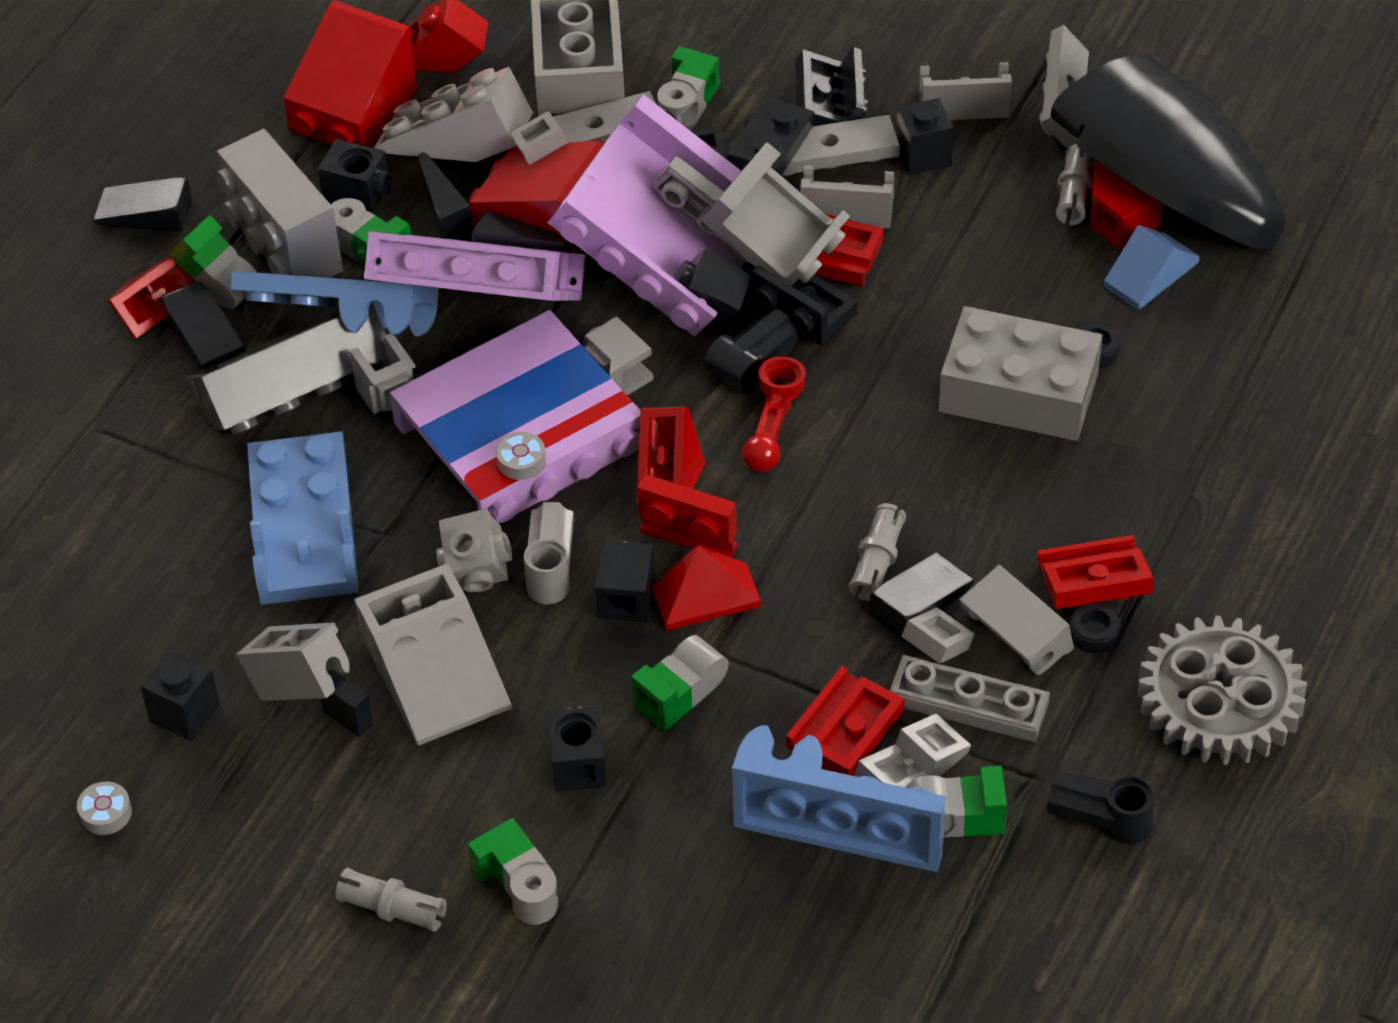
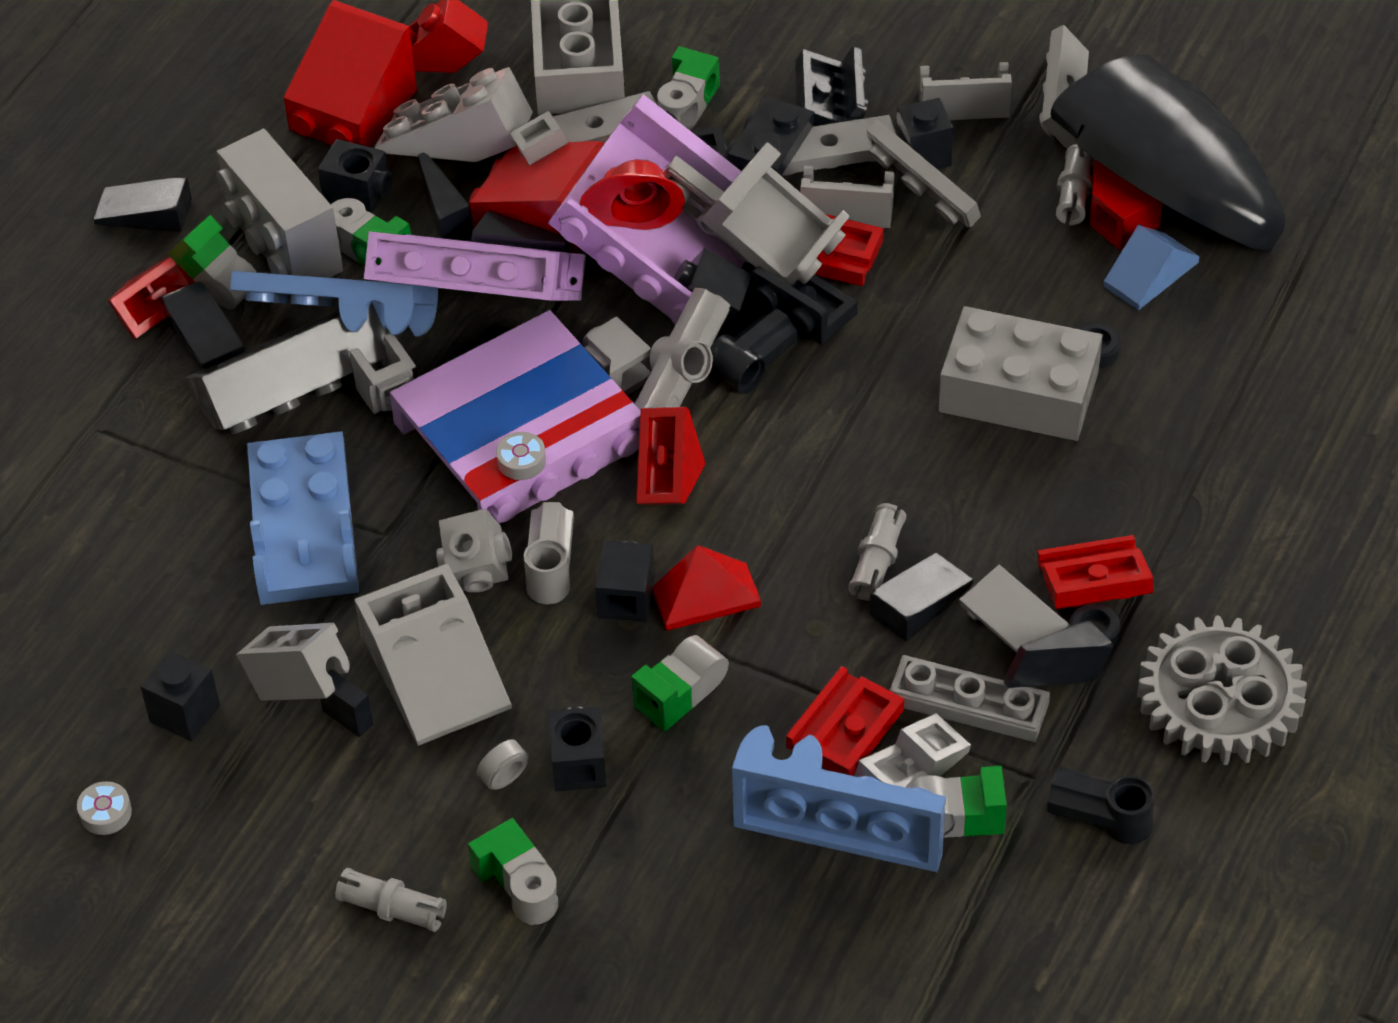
red plate [637,474,737,558] -> none
red piece [742,356,806,472] -> none
light grey tile [901,607,975,664] -> none
none -> light grey tile [476,739,529,790]
none -> red piece [579,159,685,230]
none -> light grey piece [635,288,730,411]
none -> light grey tile [866,119,981,228]
none -> black slope [1003,621,1113,688]

